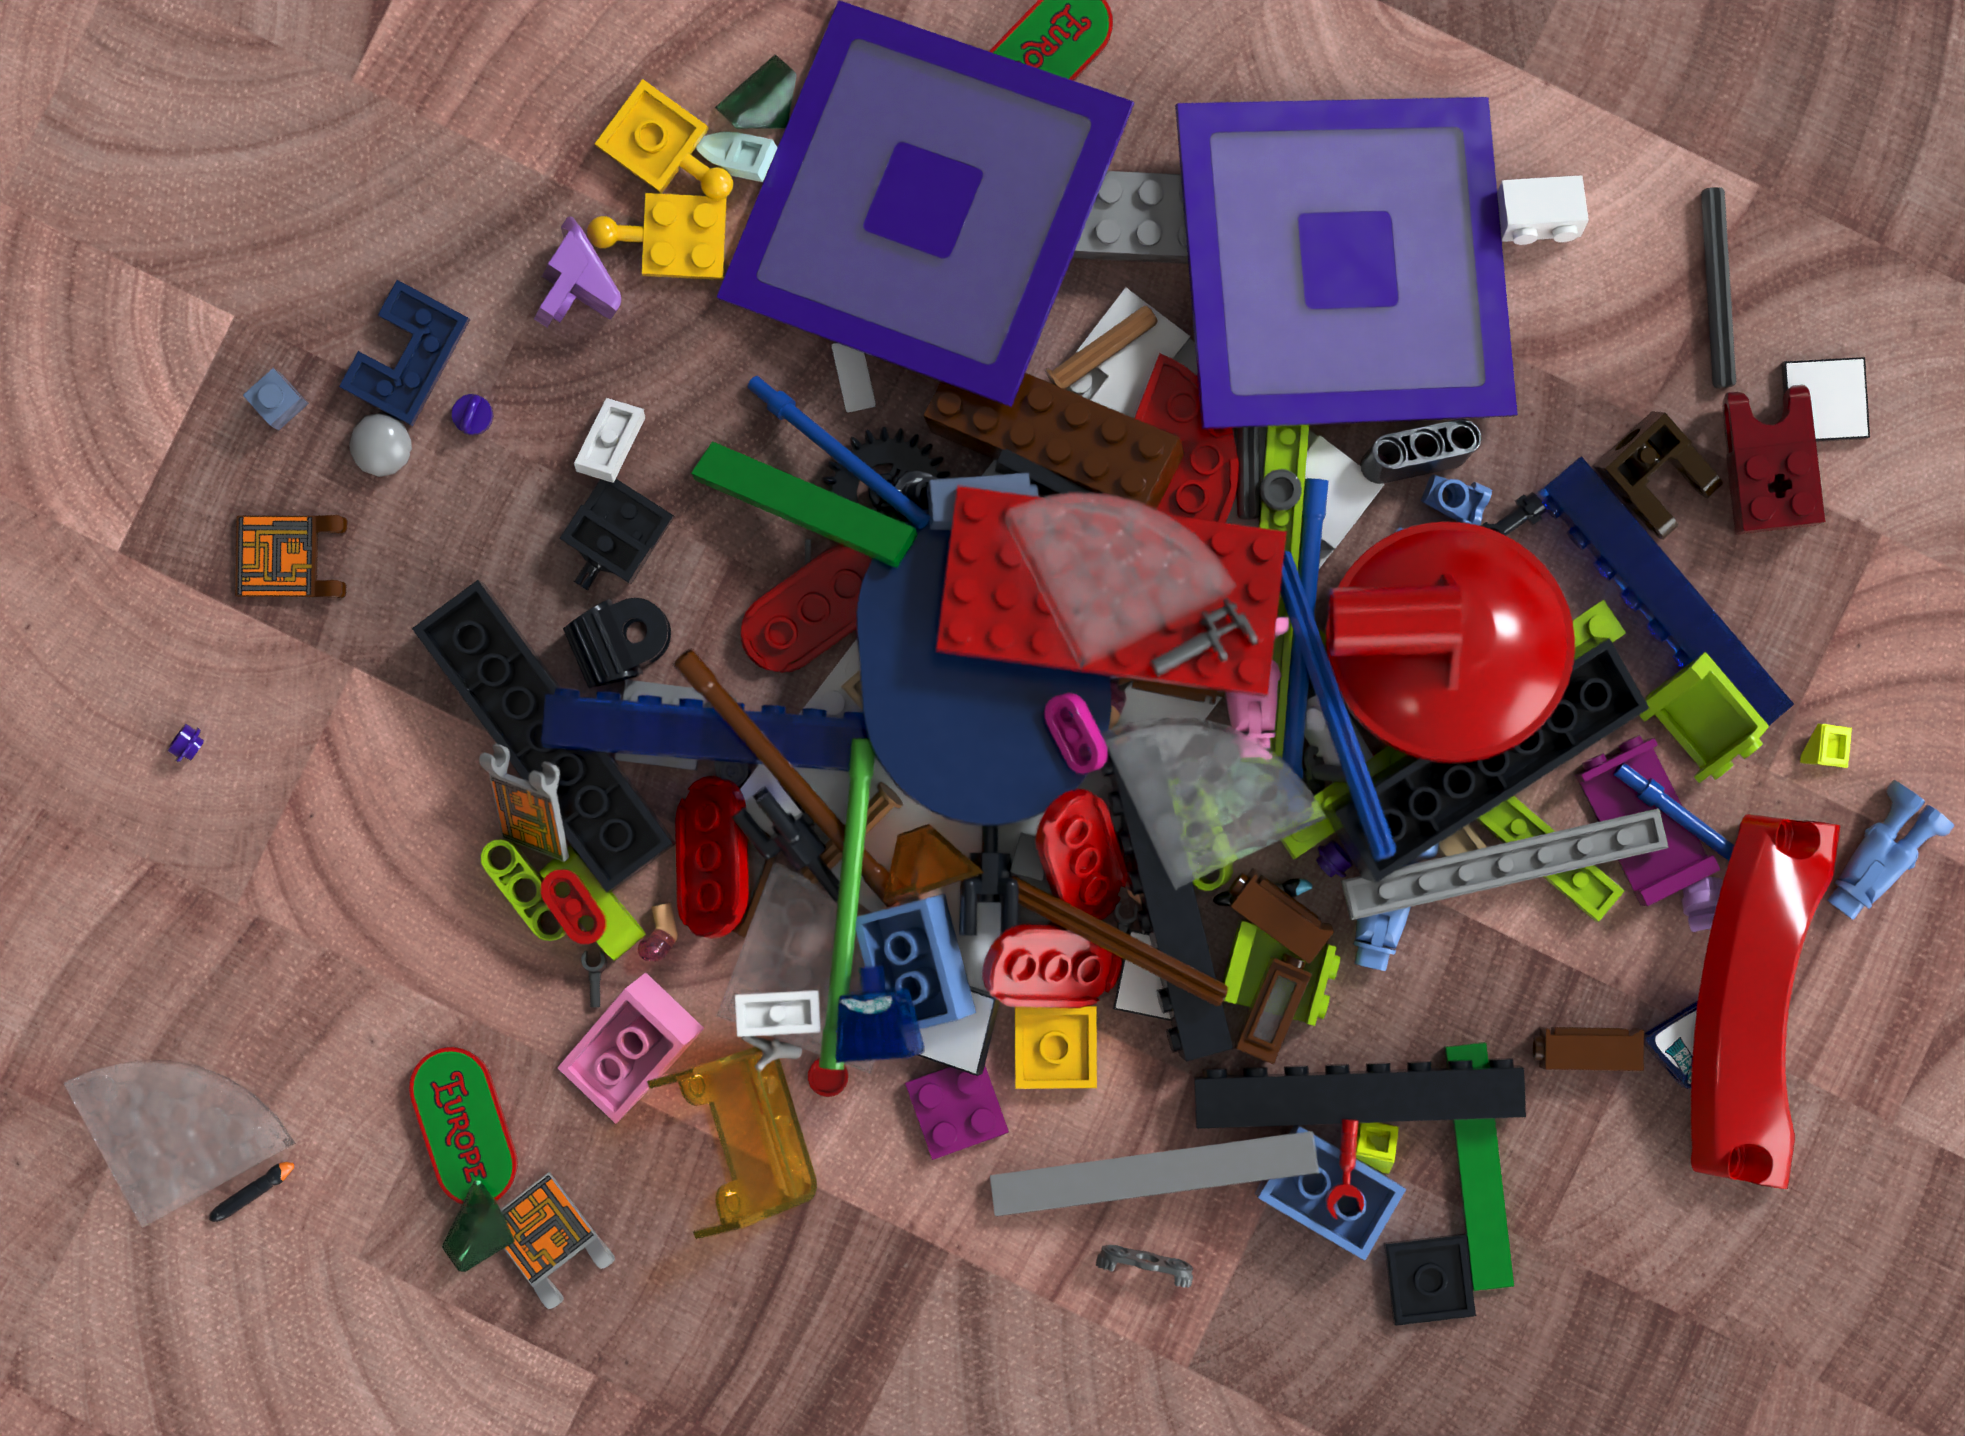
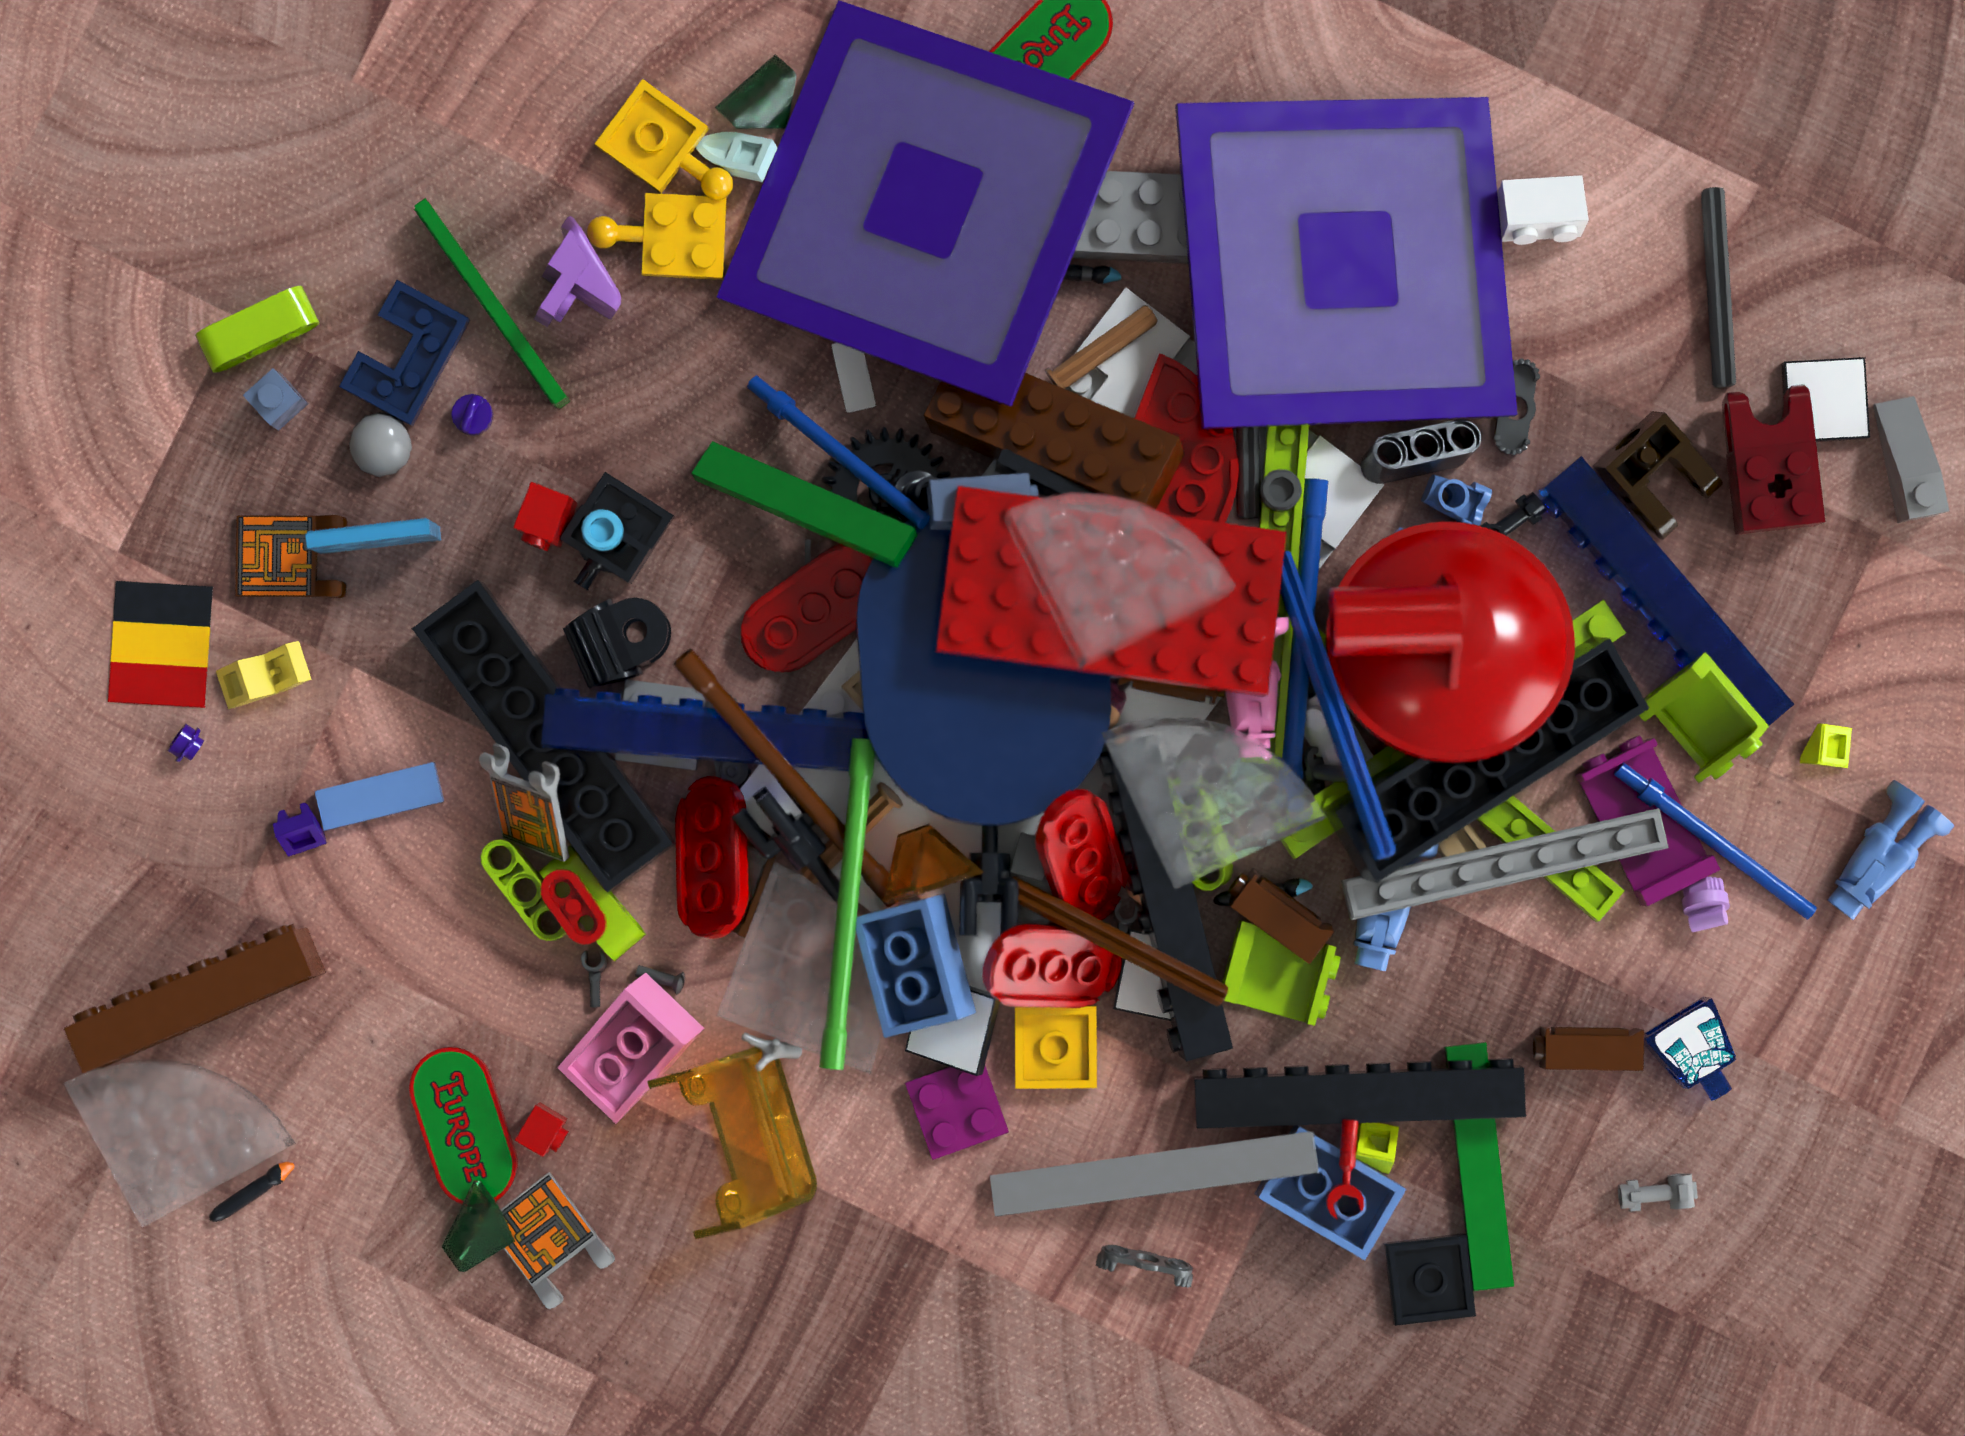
white plate [574,398,645,483] -> none
arm [638,903,678,962] -> none
white plate [735,990,821,1037] -> none
red piece [808,1058,849,1097] -> none
clear blue torso [836,965,925,1063] -> none
dark pink plate [1045,693,1107,774] -> none
dark grey piece [1150,598,1258,676] -> none
reddish brown window [1233,953,1312,1065] -> none
dark purple plate [1316,840,1353,878] -> none
red panel [1691,814,1841,1189] -> none
none -> reddish brown brick [64,924,326,1074]
none -> sticker [108,581,213,708]
none -> lime beam [195,286,319,373]
none -> light yellow slope [216,641,311,709]
none -> dark purple tile [273,803,327,857]
none -> dark azure tile [305,518,441,554]
none -> medium blue tile [314,762,445,831]
none -> green tile [414,198,570,409]
none -> red brick [513,482,578,552]
none -> red plate [514,1102,569,1157]
none -> medium azure tile [581,509,624,551]
none -> dark grey piece [635,965,685,995]
none -> black piece [1063,264,1122,284]
none -> dark grey piece [1494,358,1540,456]
none -> light grey bar [1618,1173,1698,1212]
none -> light grey slope [1873,396,1949,523]

